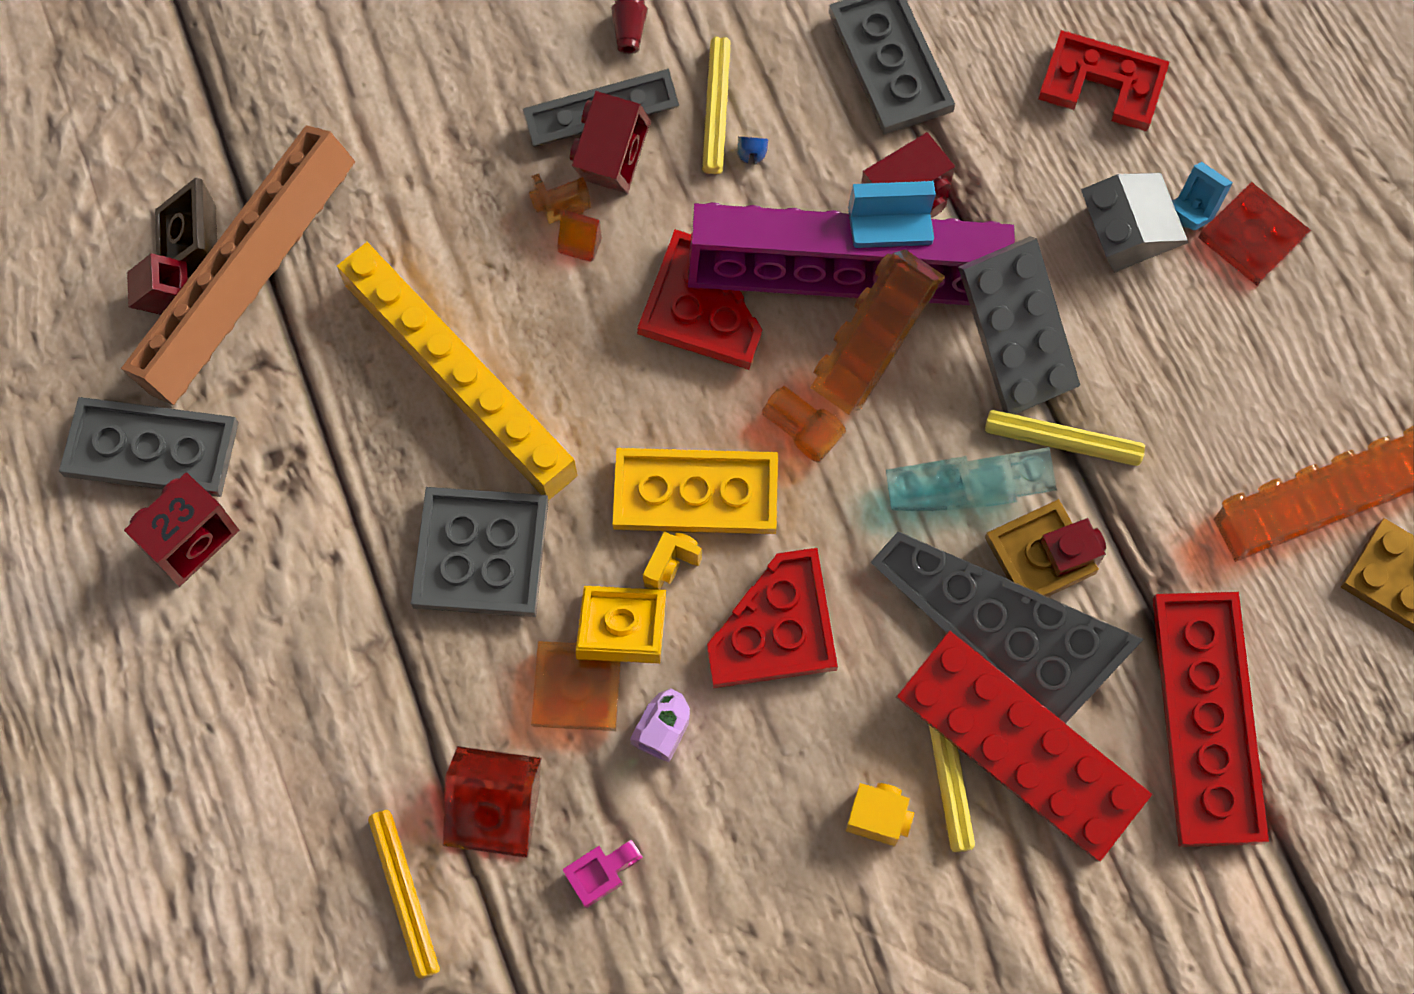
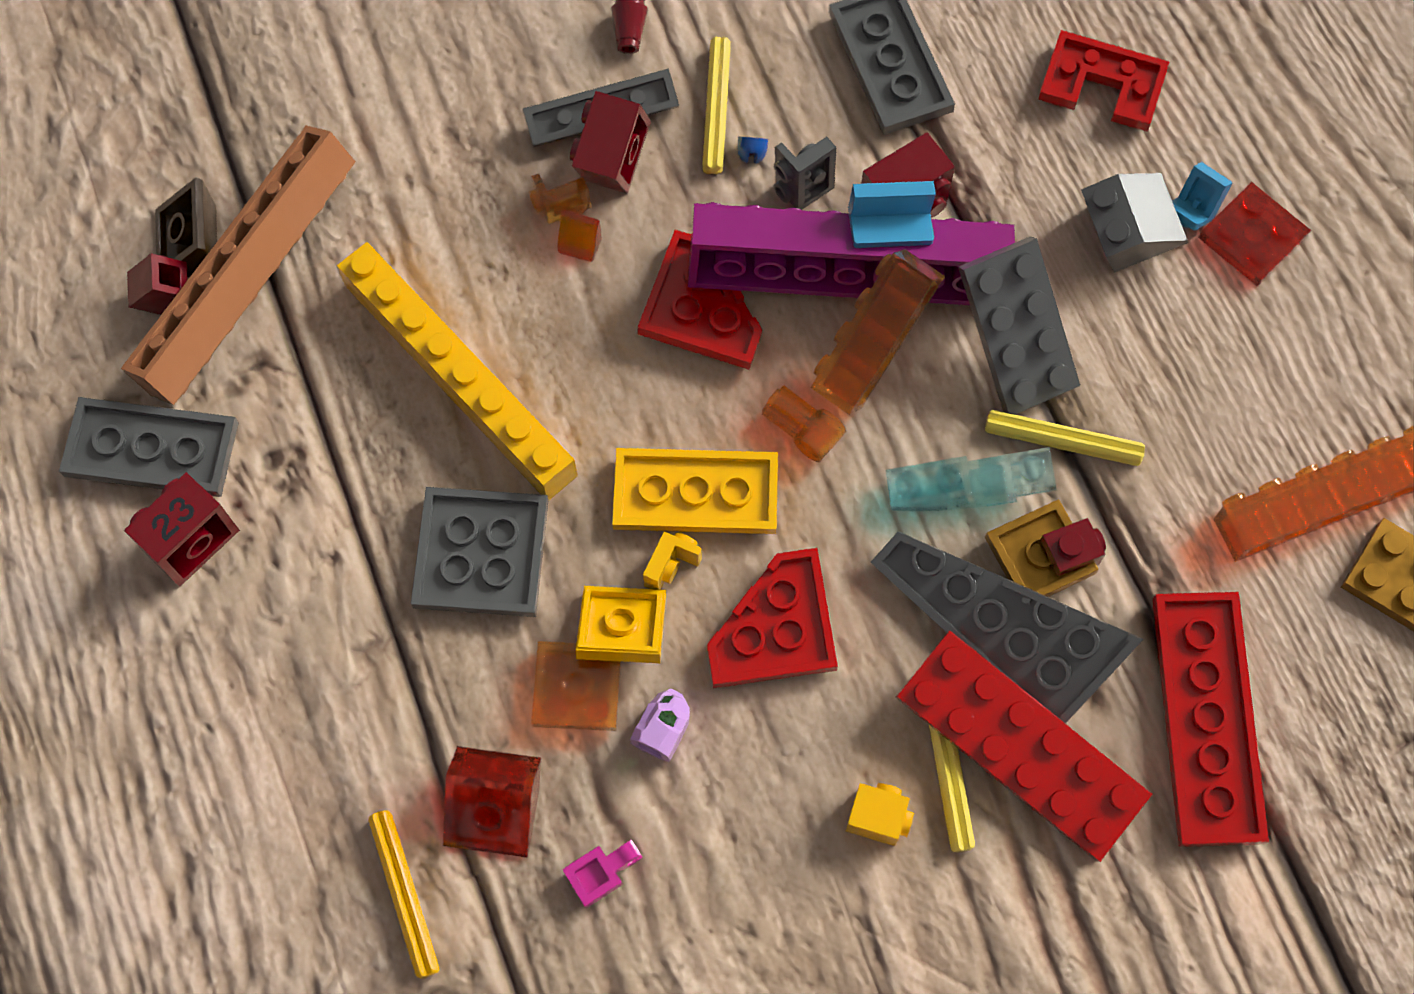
none -> dark grey bracket [773,136,836,210]

